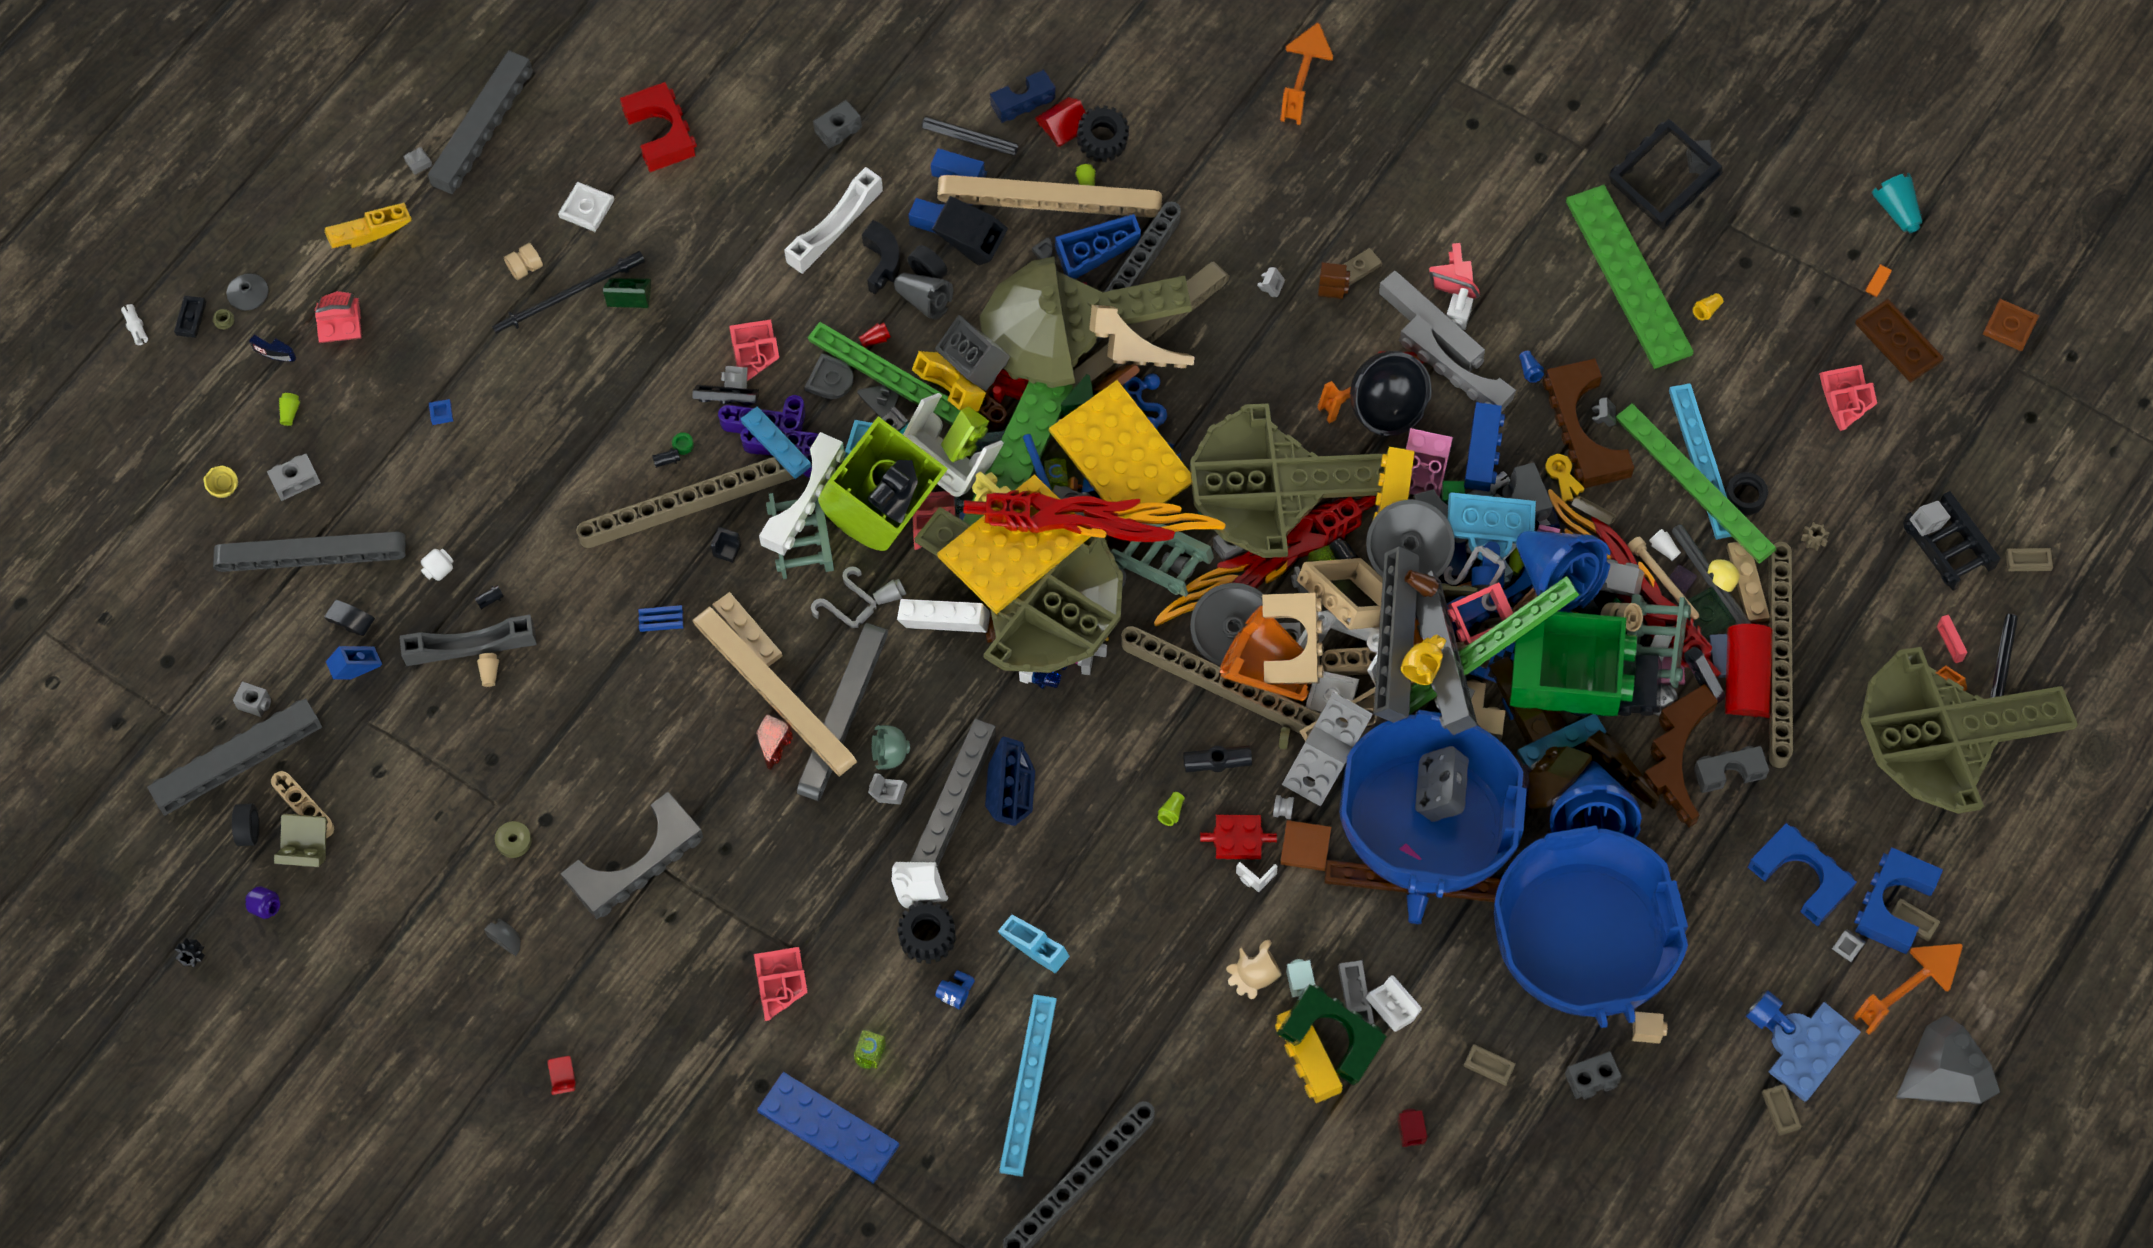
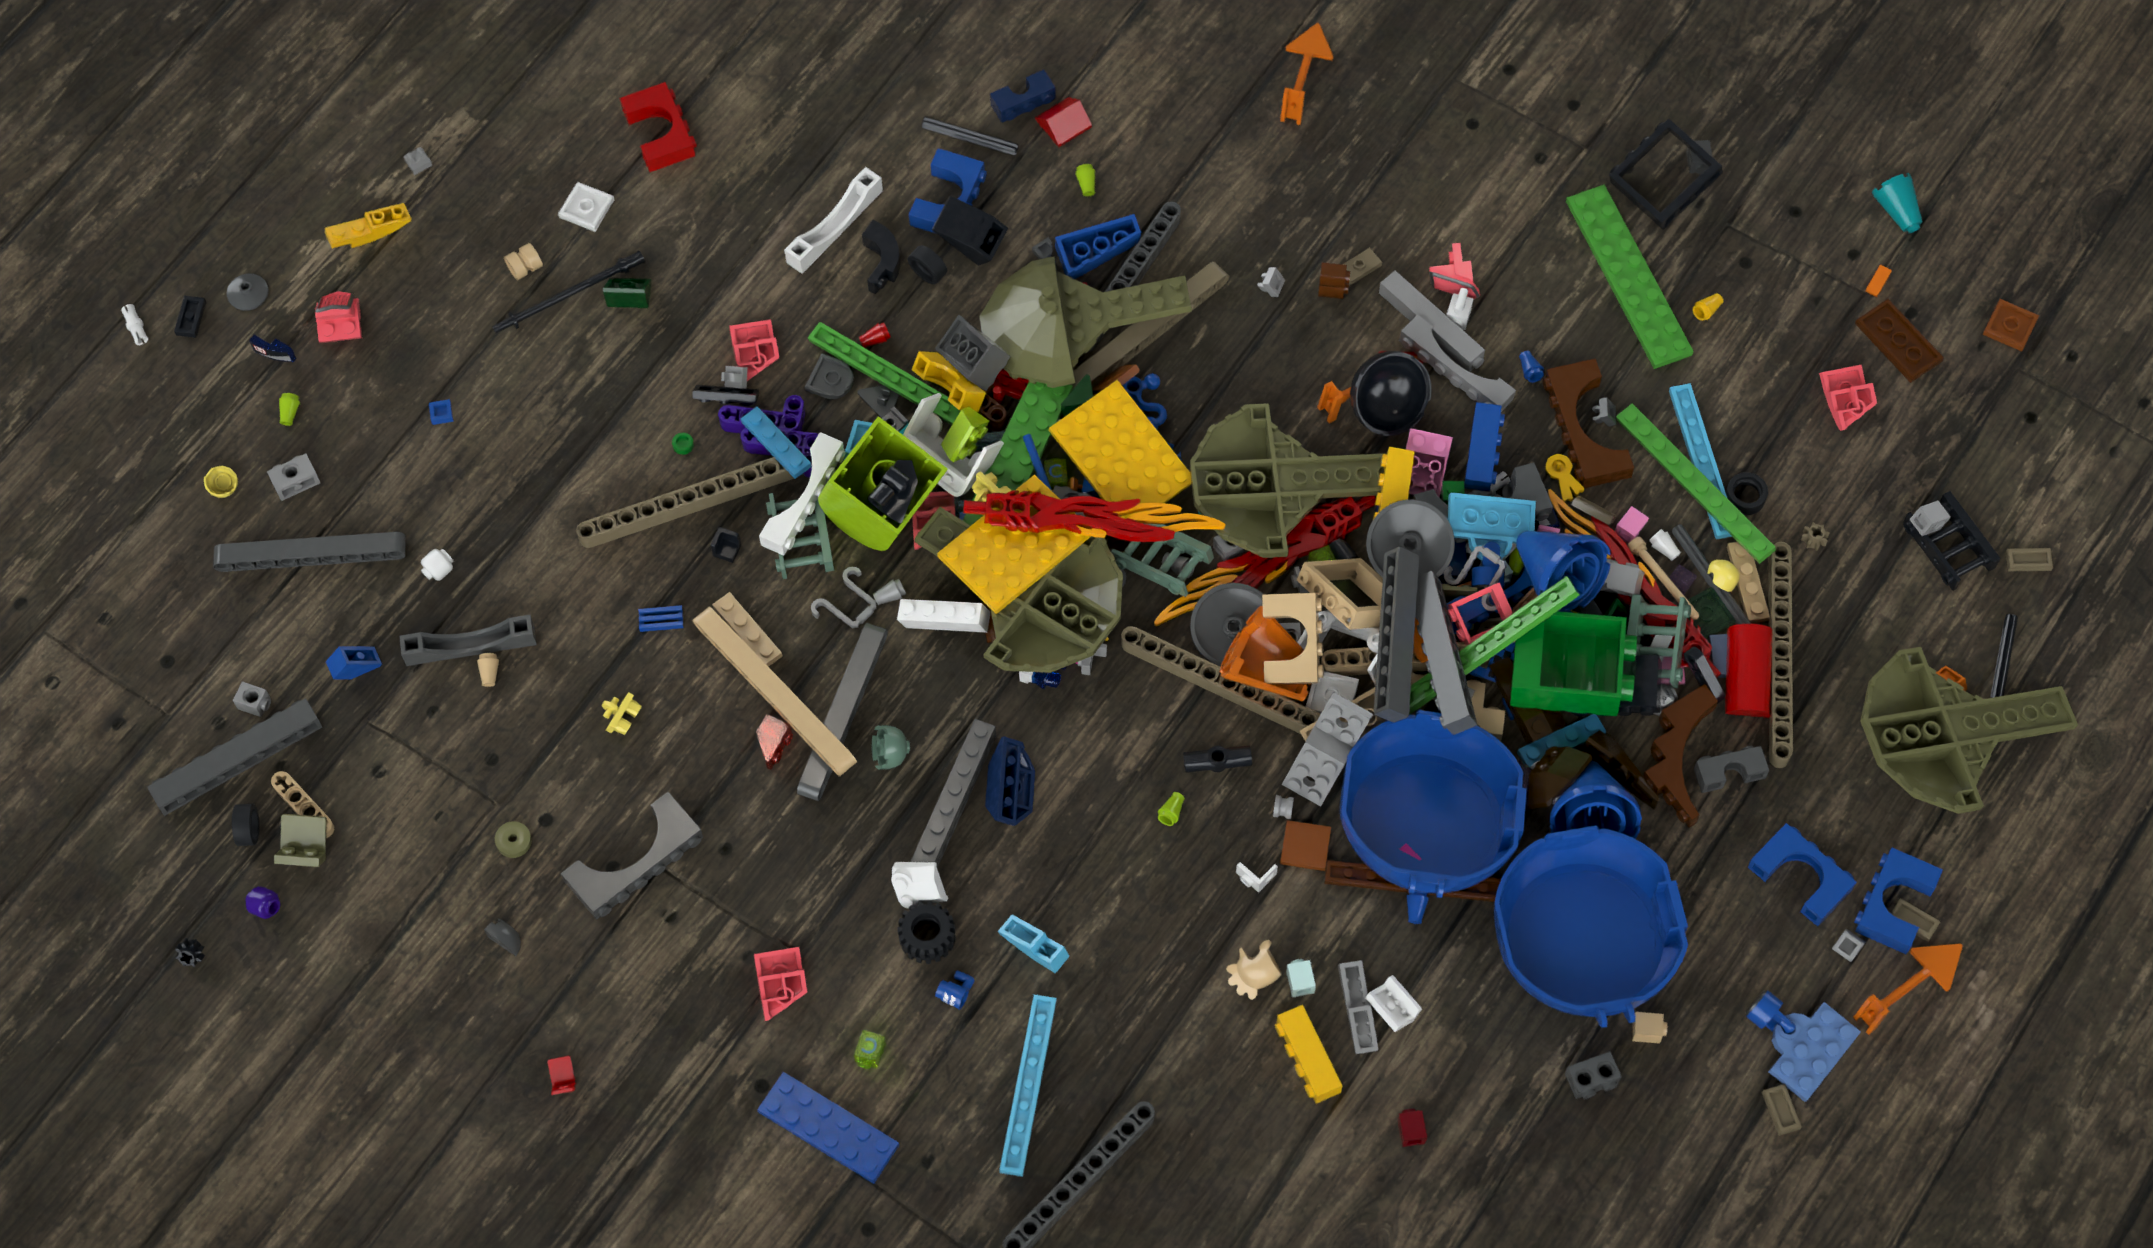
olive plate [213,309,235,329] -> none
black slope [324,600,375,636] -> none
dark grey brick [428,50,533,195] -> none
black pin [475,585,504,610] -> none
black pin [652,448,681,468] -> none
dark grey brick [813,100,862,148] -> none
light grey bracket [868,773,908,804] -> none
dark grey cone [894,273,954,320] -> none
tan beam [937,175,1162,218] -> none
black tyre [1077,105,1129,162] -> none
tan arch [1089,305,1194,368] -> none
red plate [1200,815,1277,859] -> none
dark green arch [1276,984,1387,1085] -> none
olive tile [1279,727,1290,749] -> none
yellow piece [1401,634,1446,685] -> none
reddish brown cone [1404,570,1439,597] -> none
dark grey axle [1415,746,1469,822] -> none
dark tan tile [1464,1044,1516,1086] -> none
tan wheel [1601,603,1643,632] -> none
dark grey wedge [1895,1015,2000,1104] -> none
coral tile [1937,614,1967,663] -> none
none -> light yellow hips [602,692,642,735]
none -> bright pink panel [1615,506,1649,544]

